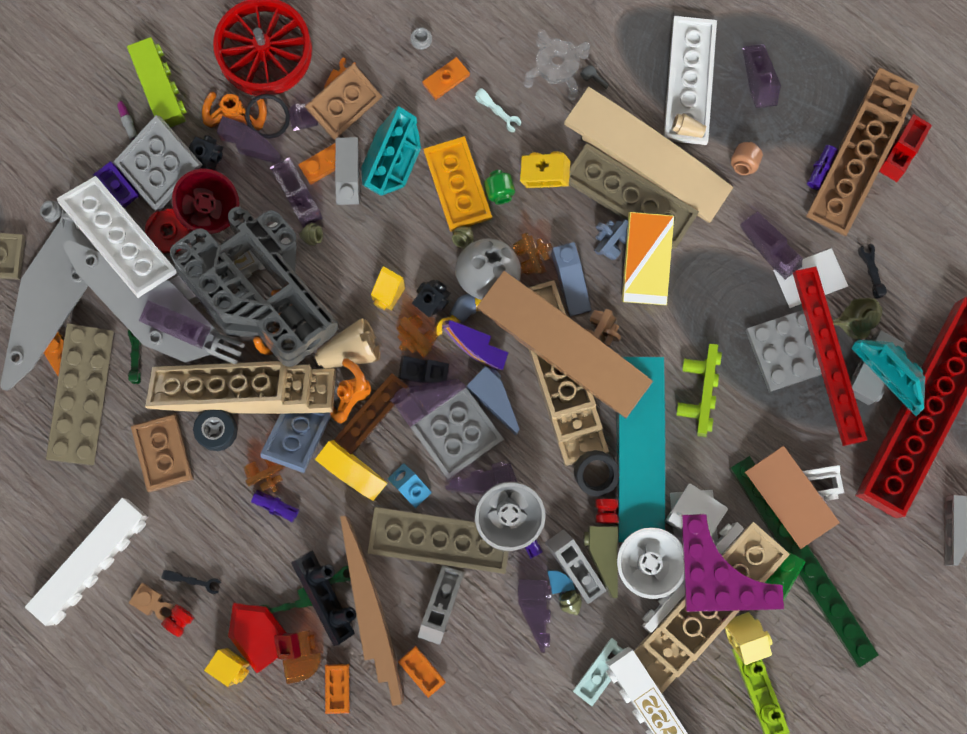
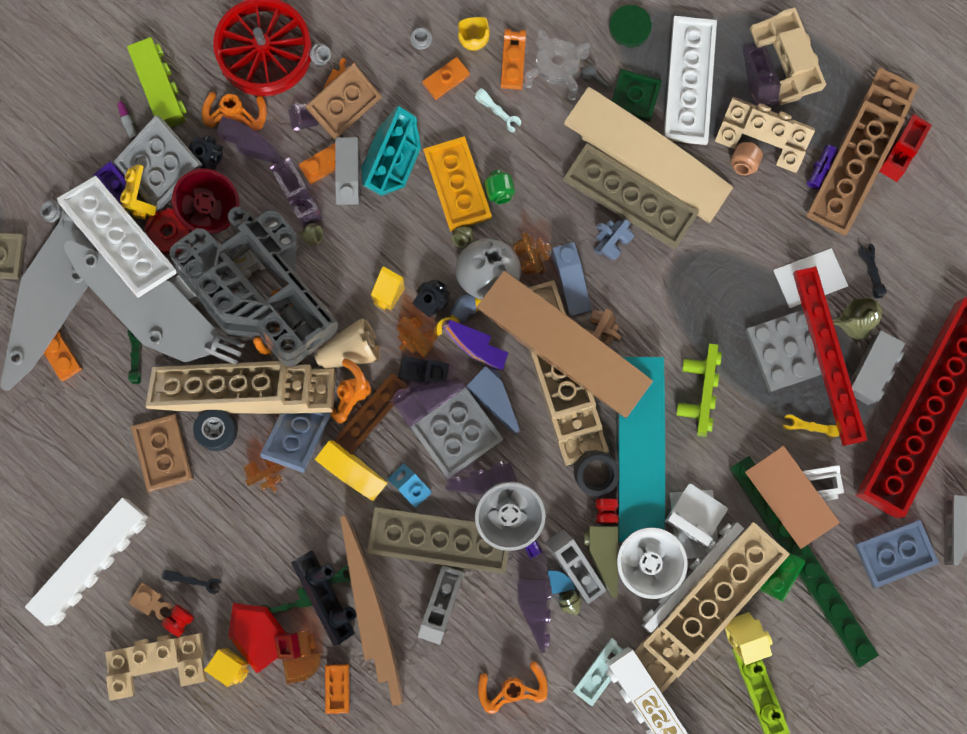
dark tan plate [45,323,114,466] -> none
clear purple slope [139,300,211,349] -> none
black piece [245,94,290,139] -> none
dark purple pin [251,490,299,523] -> none
orange plate [398,646,446,698] -> none
yellow brick [520,151,570,188] -> none
tile [621,212,674,305] -> none
tan cone [671,113,706,138] -> none
magenta plate [681,514,784,612] -> none
clear purple slope [740,212,803,280] -> none
teal wedge [851,340,925,416] -> none
none -> tan bracket [105,633,206,701]
none -> yellow bracket [120,164,156,219]
none -> light grey plate [310,43,331,66]
none -> yellow hair [458,17,490,51]
none -> orange piece [478,661,548,714]
none -> orange plate [501,29,526,90]
none -> dark green tile [609,5,652,48]
none -> dark green tile [611,69,662,122]
none -> tan bracket [715,97,815,173]
none -> tan bracket [750,8,826,105]
none -> yellow piece [783,414,840,437]
none -> sand blue plate [854,520,939,588]

